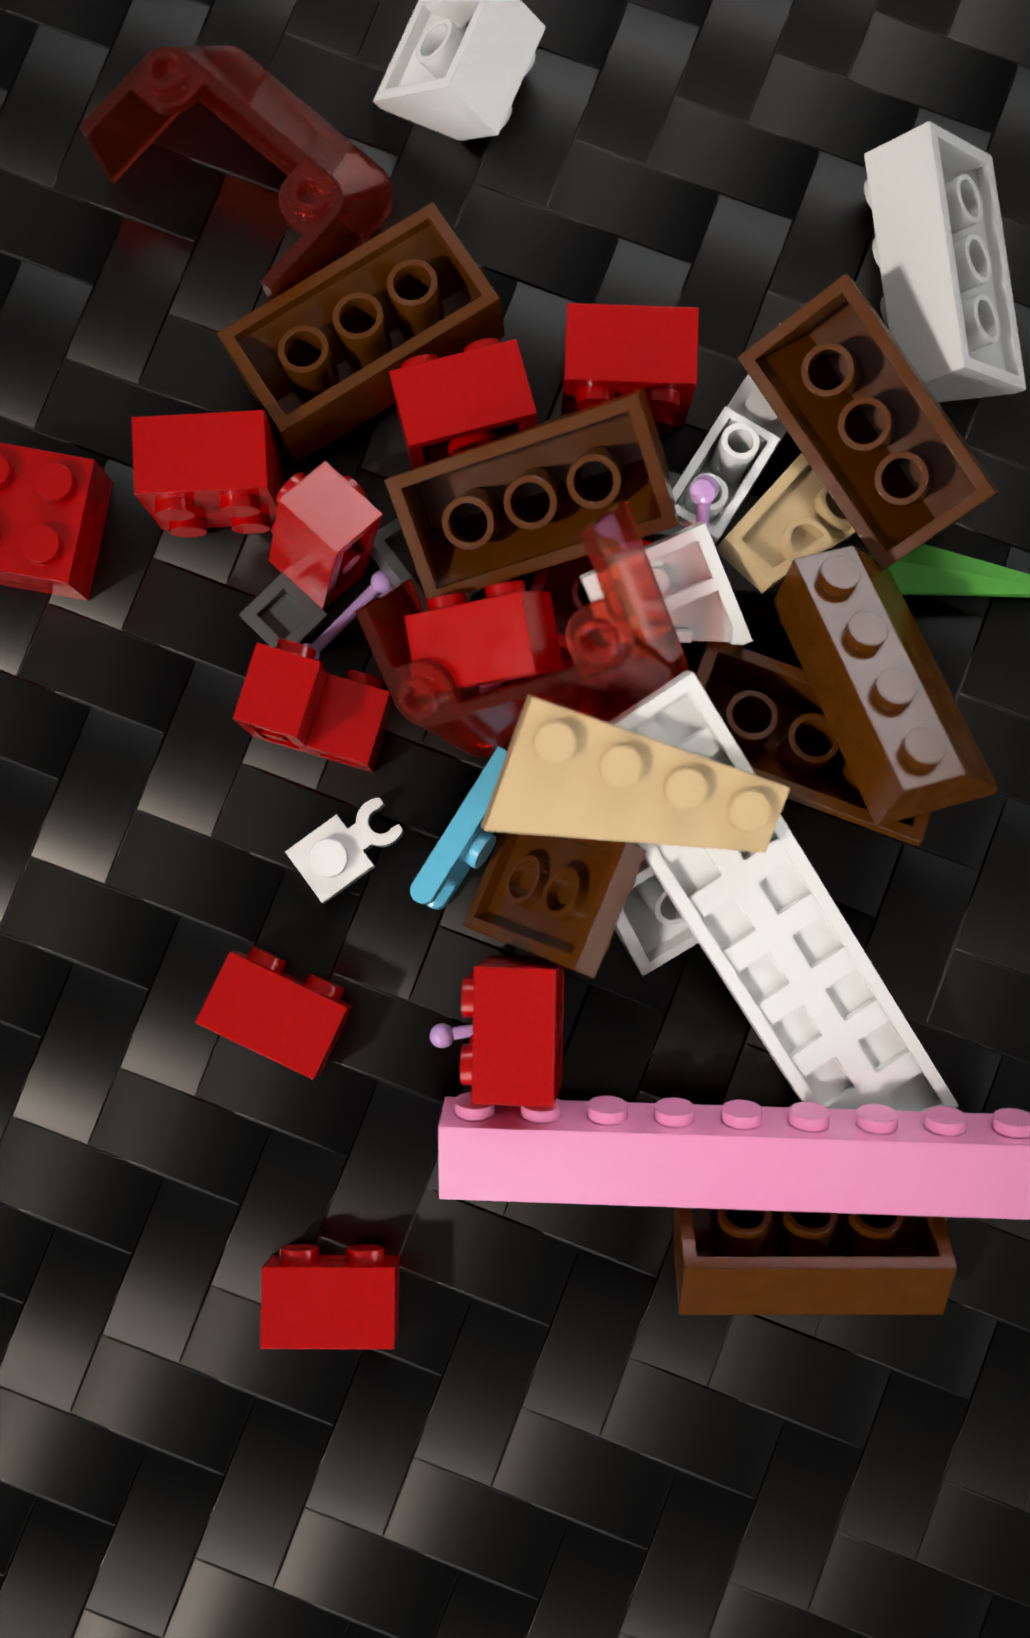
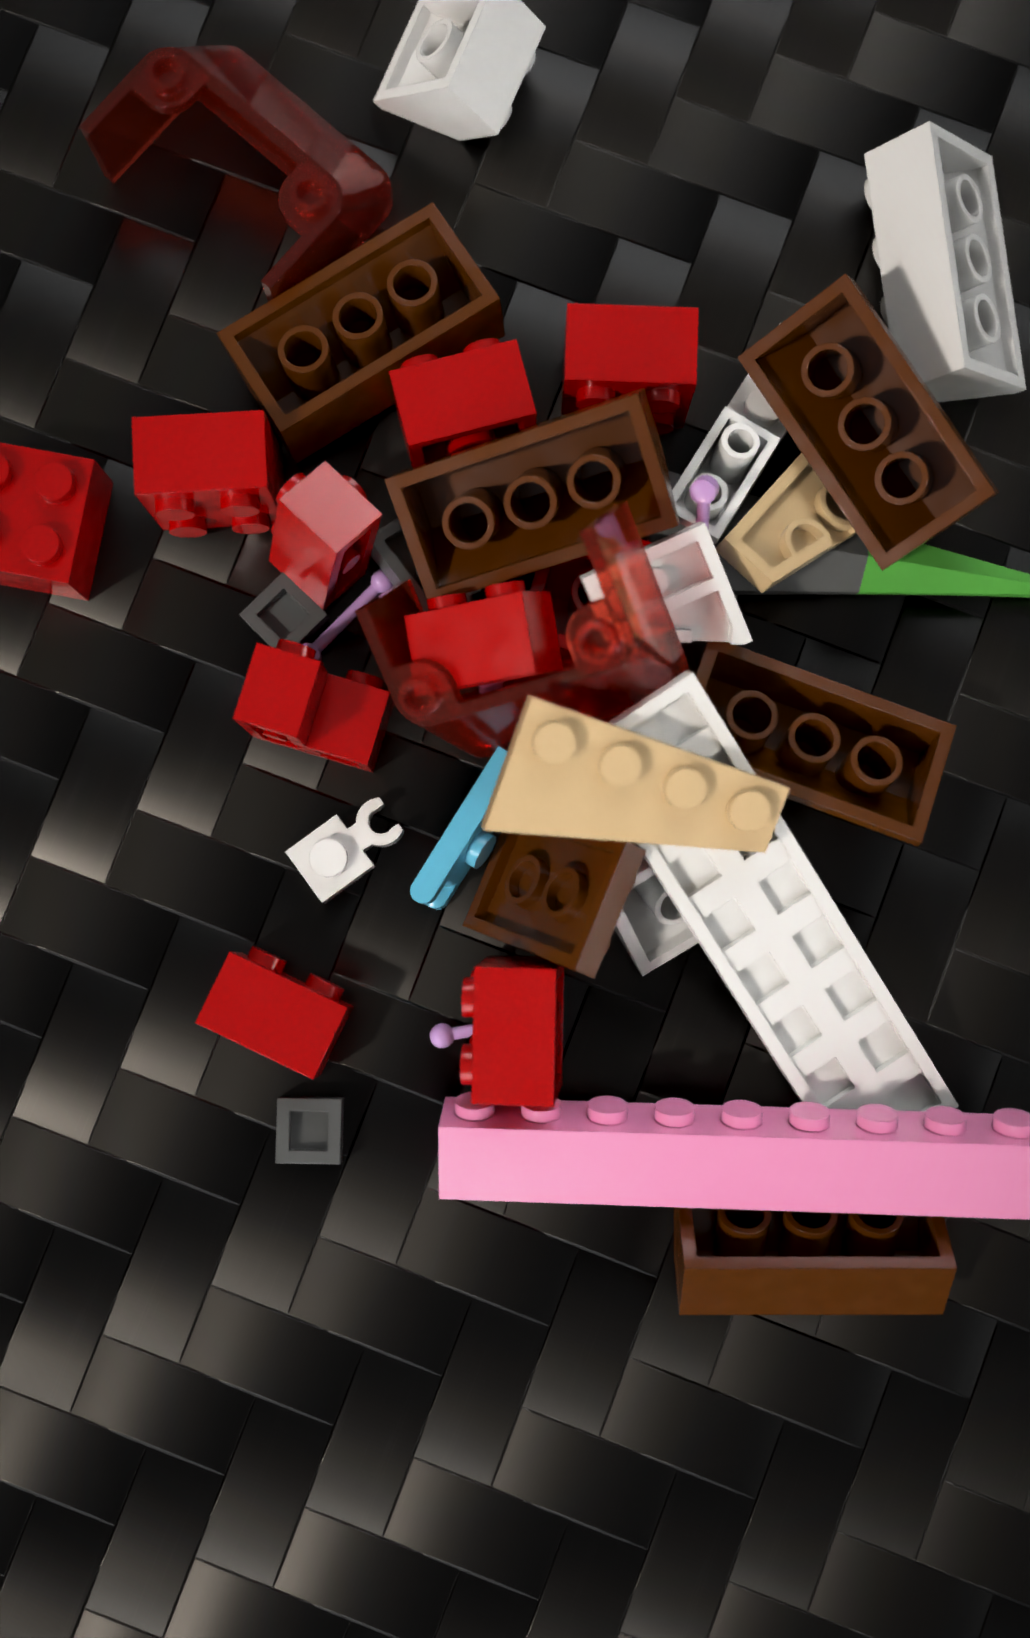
red brick [260,1244,400,1350] -> none
reddish brown slope [772,546,999,827] -> none
none -> dark grey tile [275,1096,344,1165]

